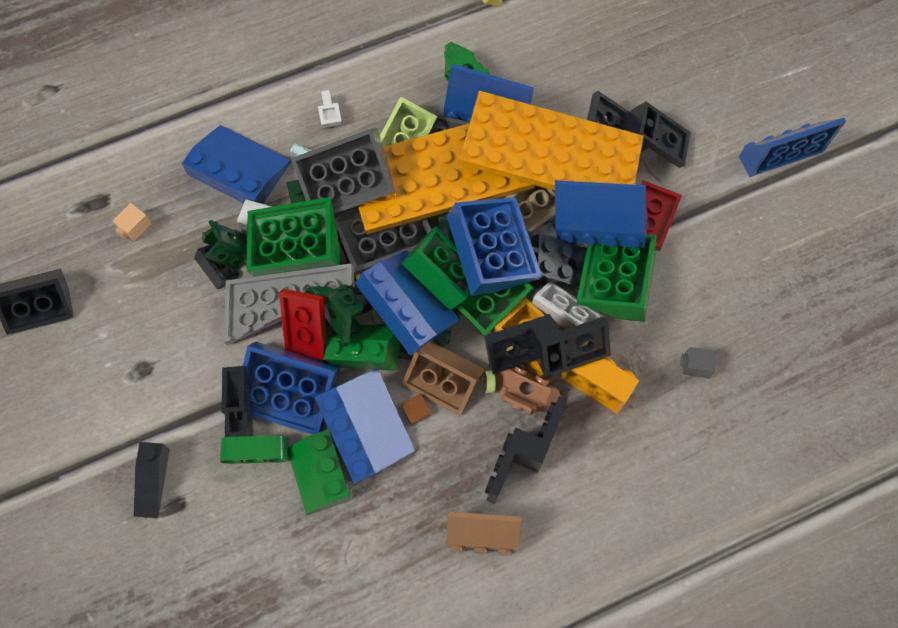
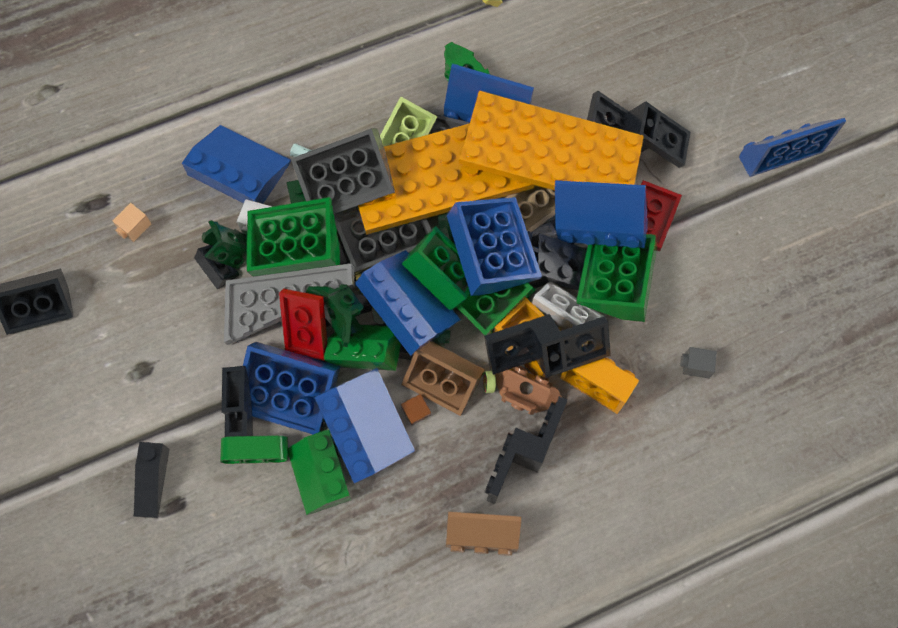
white plate [318,90,342,128] -> none

